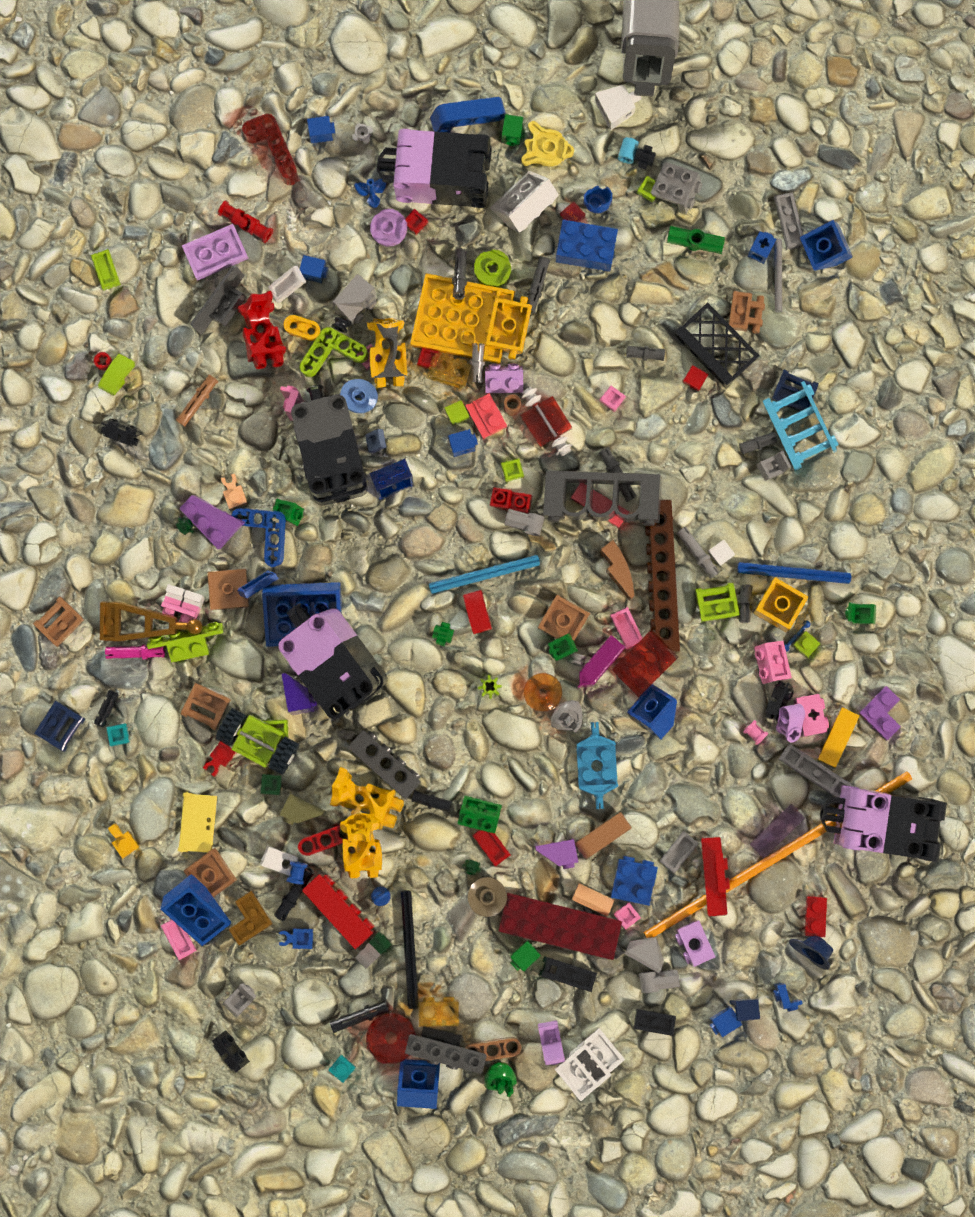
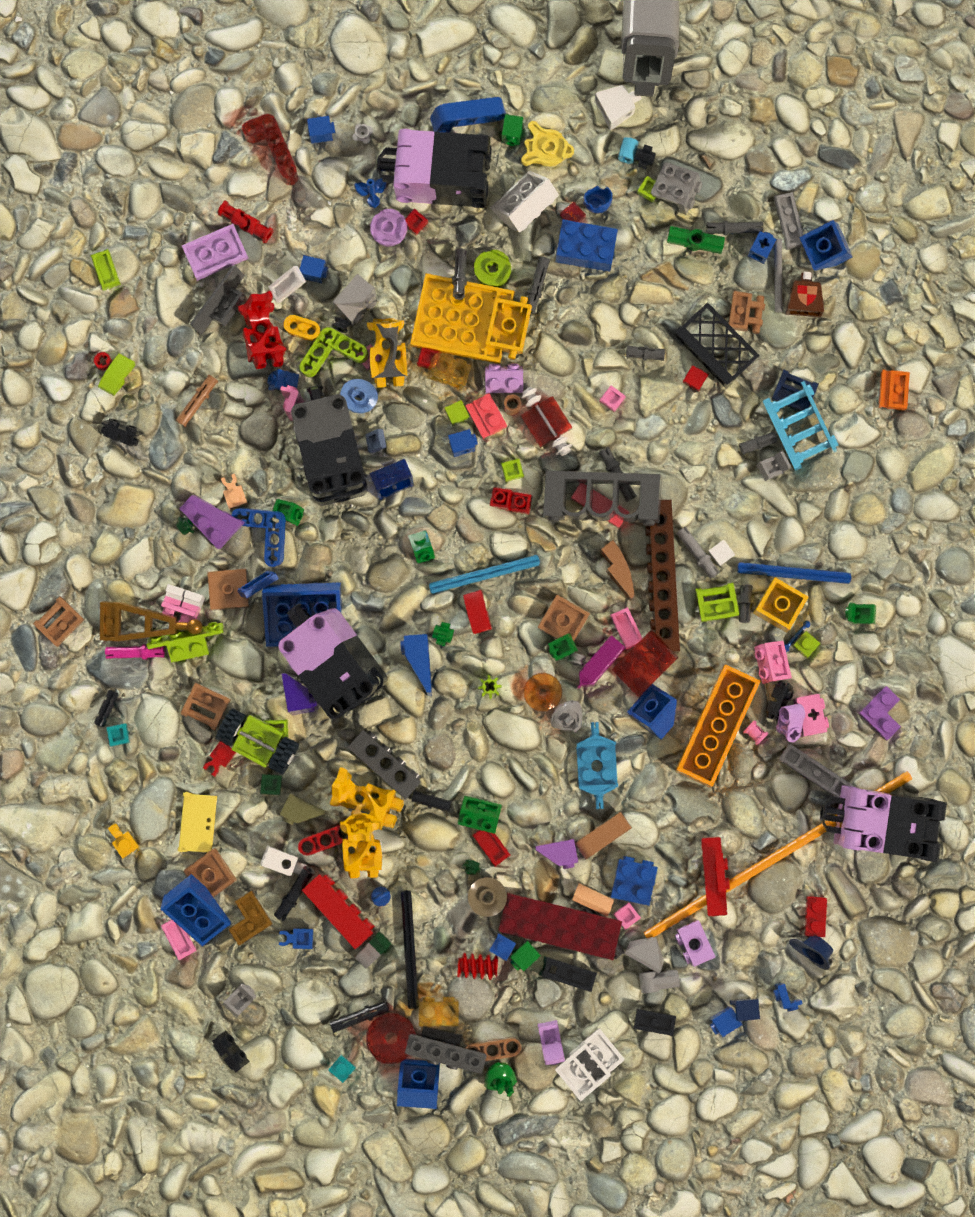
dark blue plate [34,701,86,752] -> none
blue bush [287,861,308,884] -> none
light grey pin [470,343,485,383] -> none
light grey piece [504,509,545,536] -> none
light grey tile [659,831,699,874] -> none
clear purple plate [749,804,805,859] -> none
yellow tile [817,707,860,768] -> none
none -> blue bracket [268,369,299,391]
none -> blue slope [400,634,432,696]
none -> green bracket [408,530,435,563]
none -> red piece [457,953,498,980]
none -> blue brick [489,933,516,961]
none -> light orange brick [675,664,761,788]
none -> dark grey pin [706,221,763,235]
none -> reddish brown torso [785,272,824,317]
none -> orange plate [878,370,910,410]

